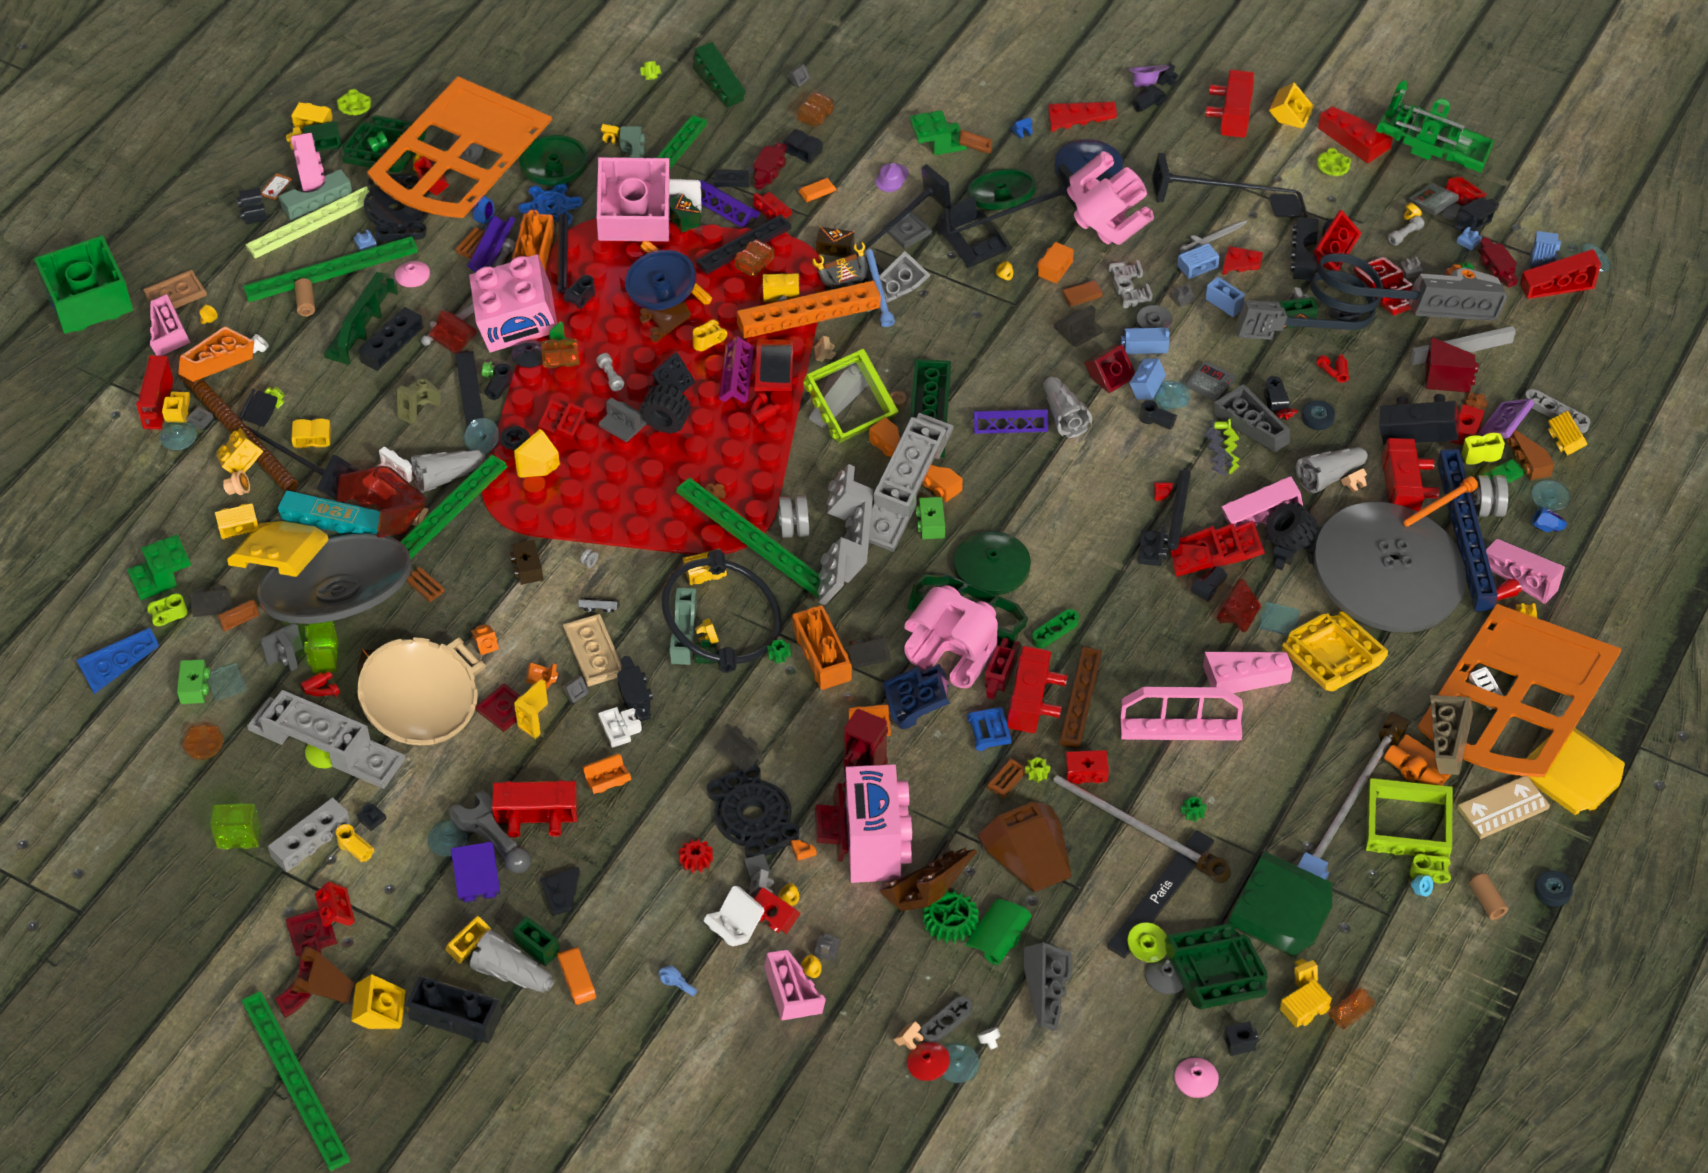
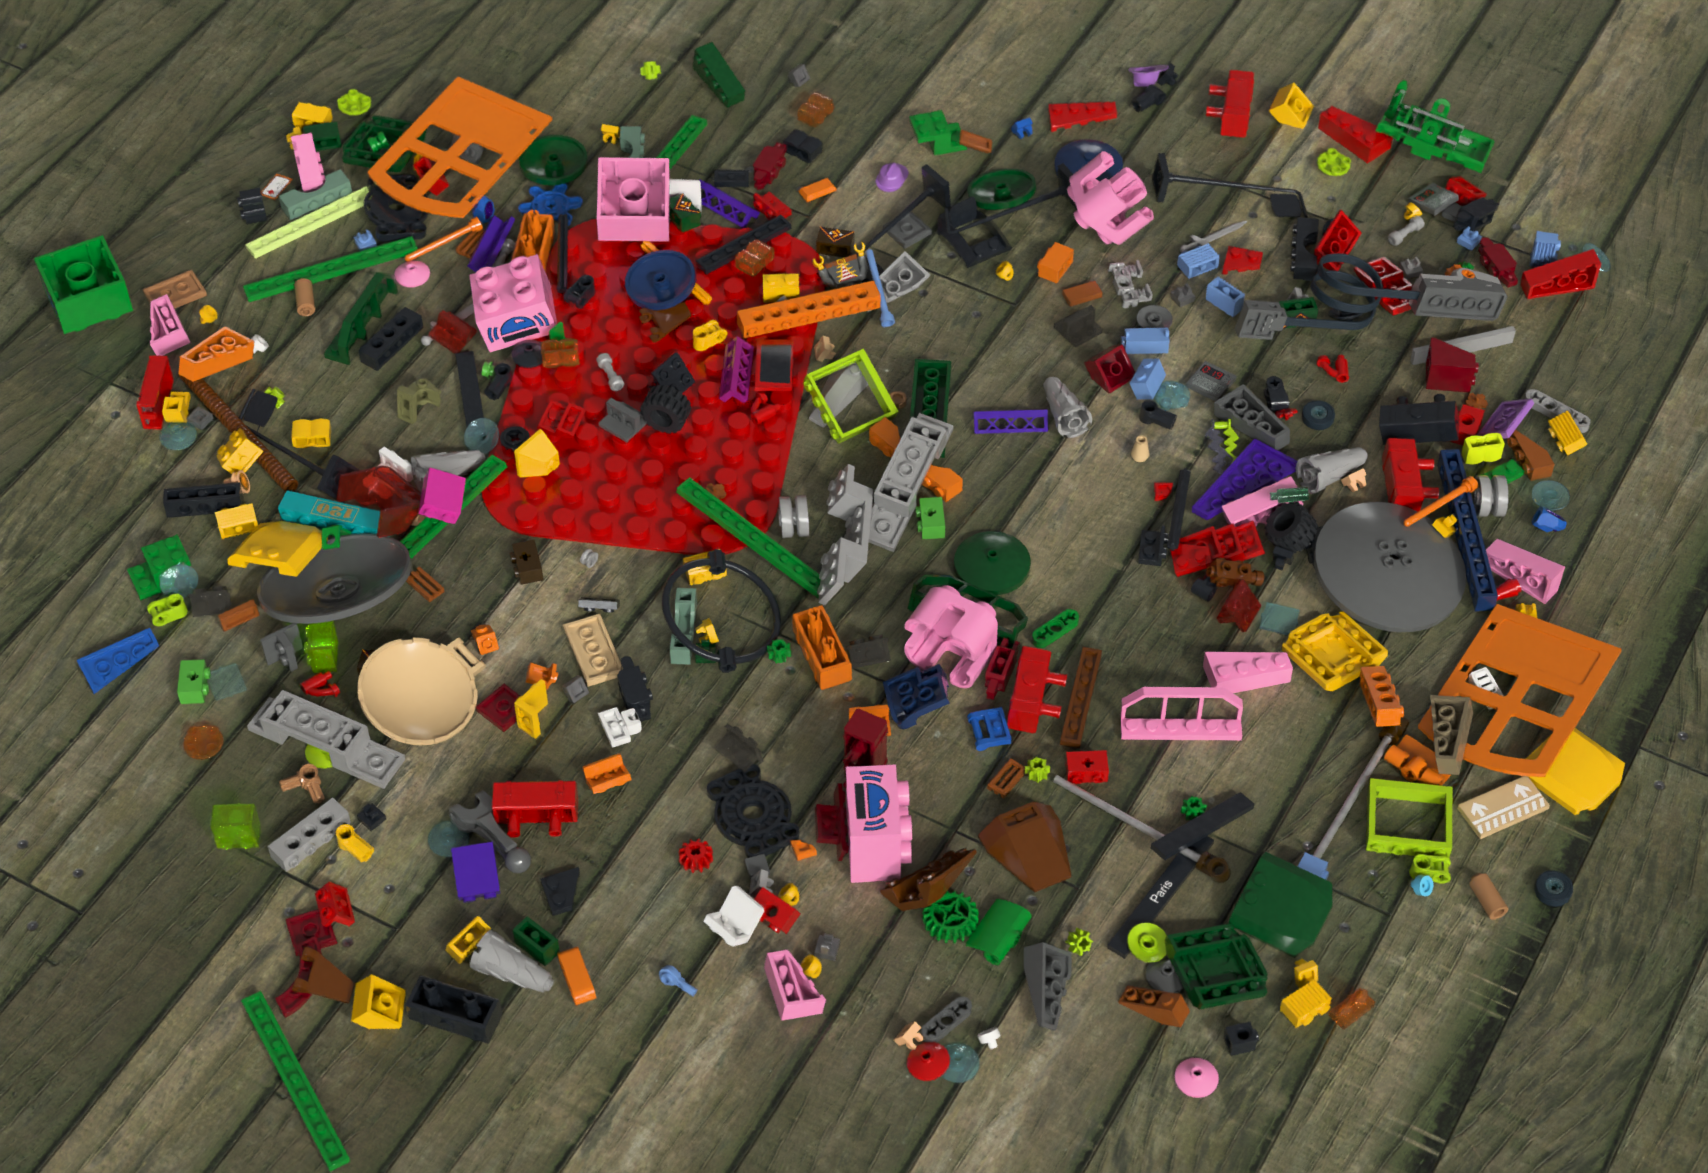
none -> clear light blue dish [159,562,198,598]
none -> black brick [163,482,244,518]
none -> medium nougat axle [279,764,325,803]
none -> green bracket [322,525,351,550]
none -> orange piece [405,217,483,262]
none -> dark pink brick [418,468,466,524]
none -> lime gear [1065,928,1093,956]
none -> dark orange slope [1118,985,1190,1027]
none -> tan cone [1131,435,1149,462]
none -> black tile [1151,792,1255,861]
none -> dark purple wing [1192,439,1297,520]
none -> reddish brown brick [1206,558,1264,590]
none -> clear green cylinder [1270,487,1309,503]
none -> orange brick [1360,666,1404,727]
none -> yellow tile [1432,514,1457,538]

